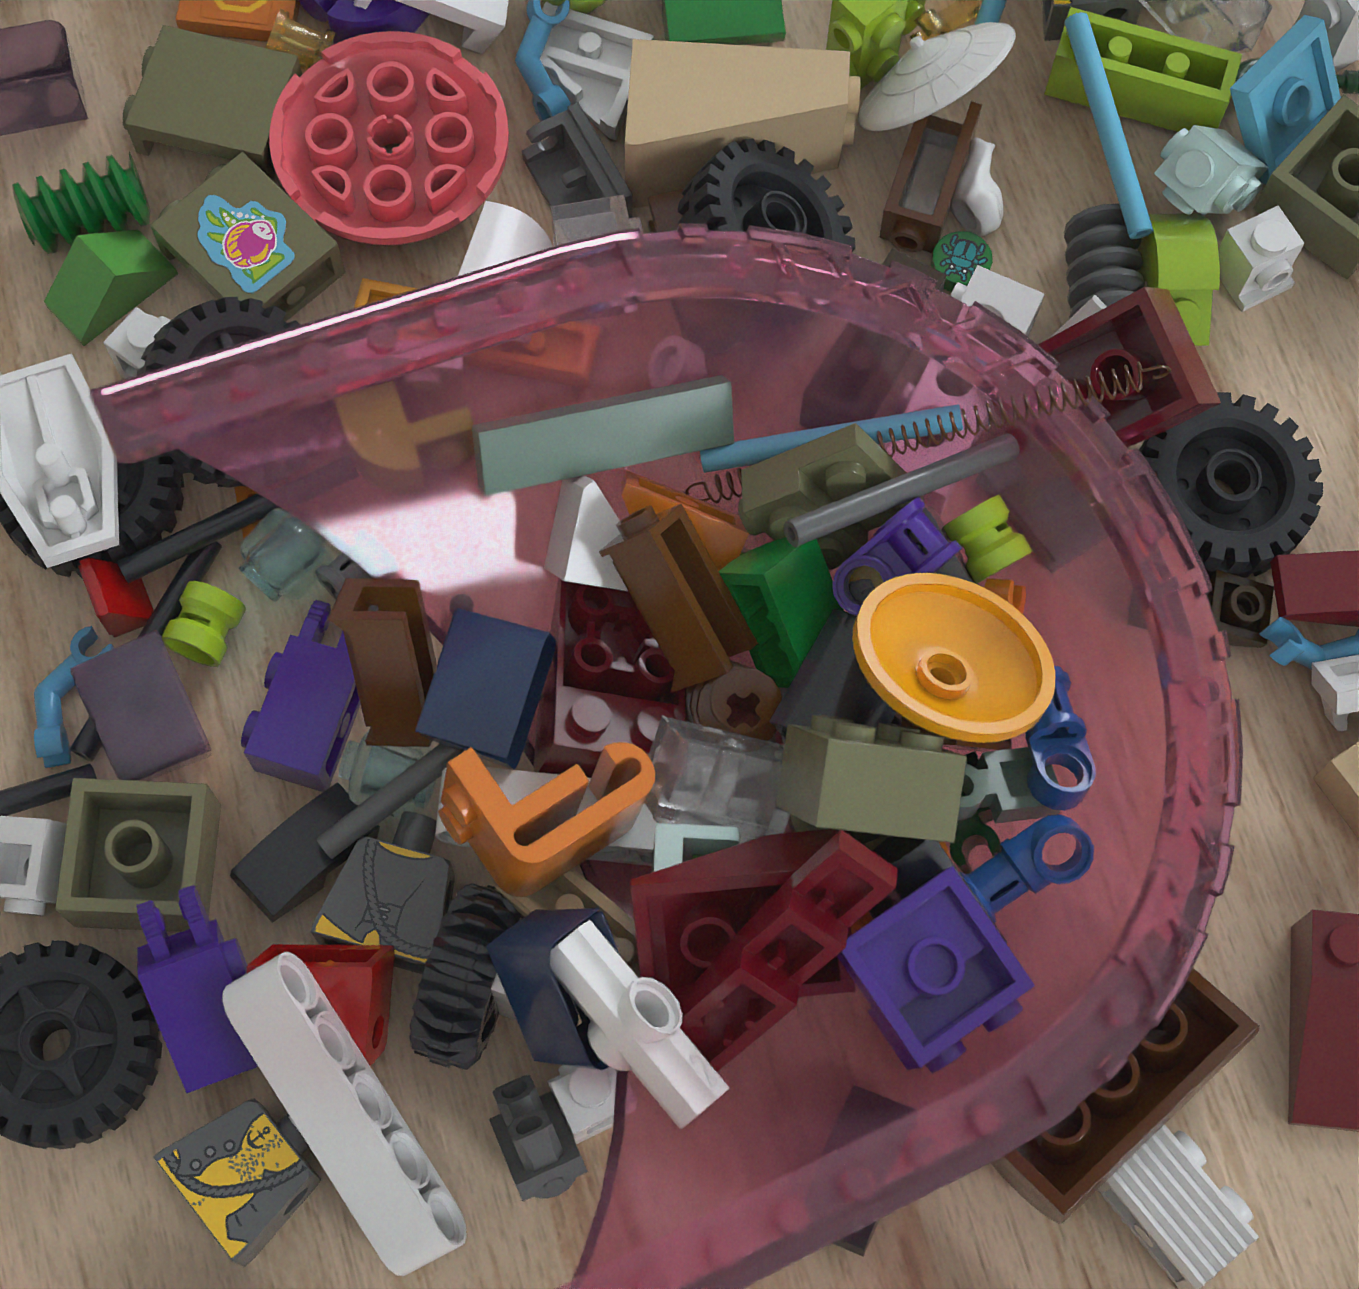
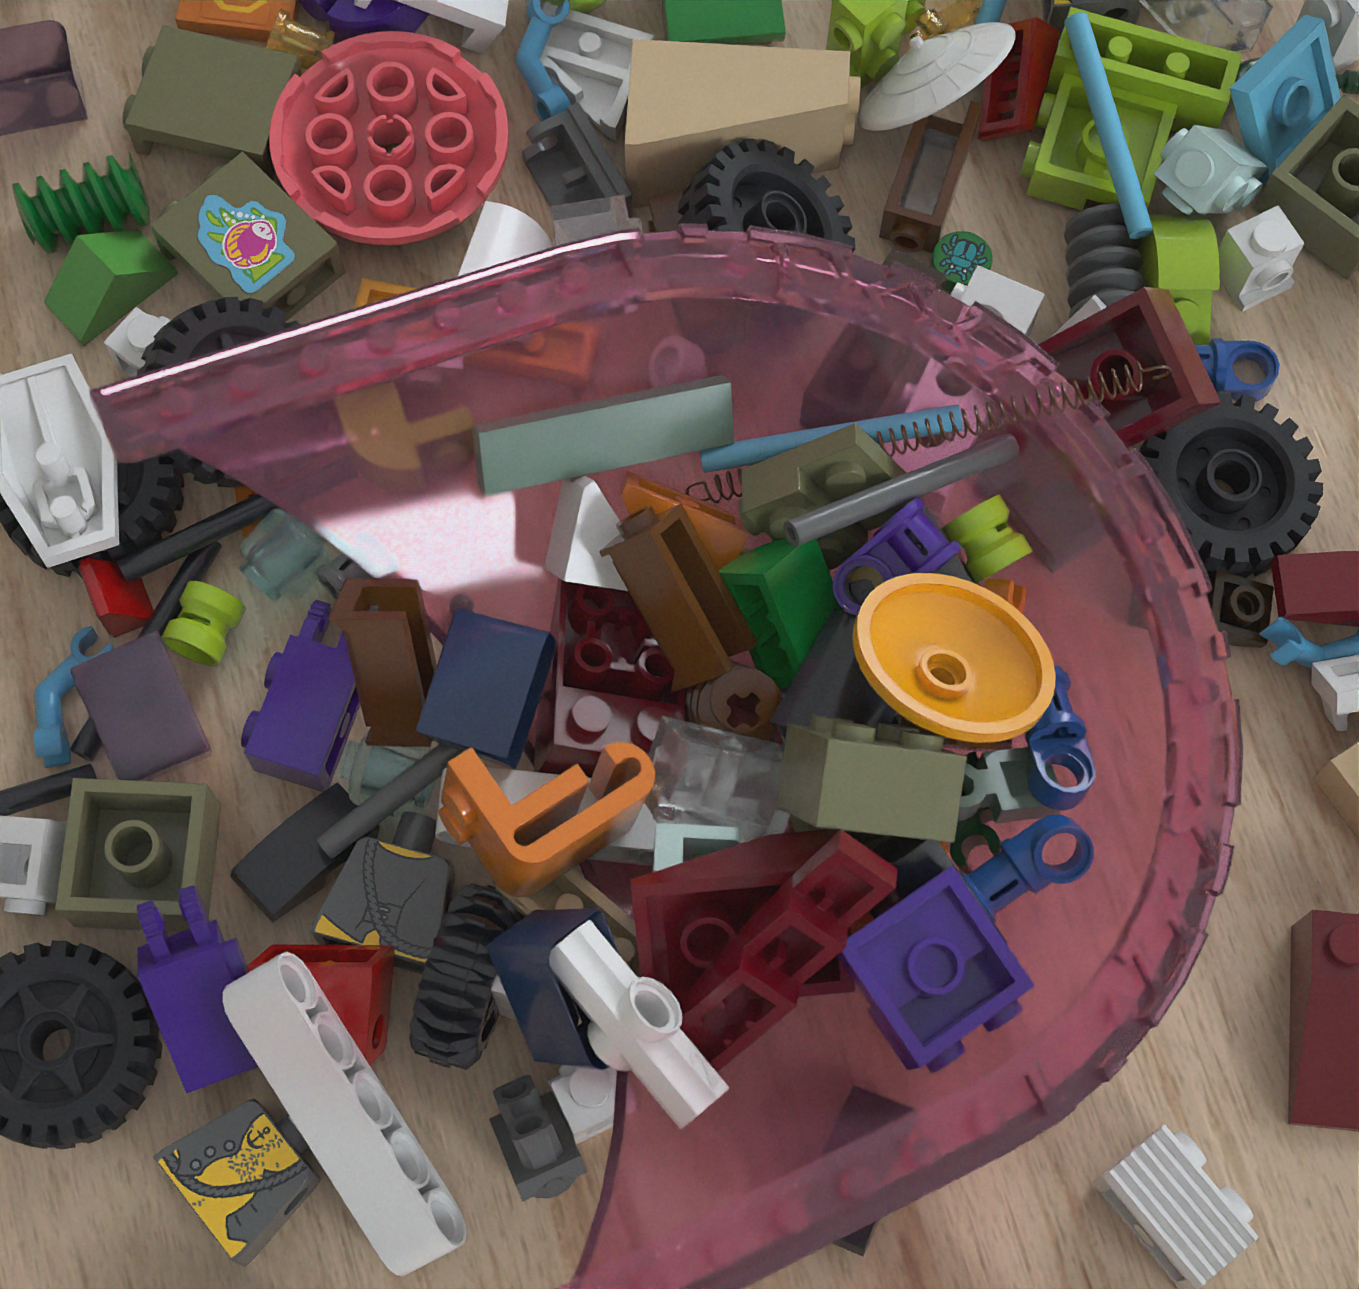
white animal [950,138,1003,237] -> none
reddish brown brick [963,935,1259,1224] -> none
none -> red slope [977,16,1060,142]
none -> lime plate [1020,72,1178,211]
none -> blue connector [1195,338,1280,402]

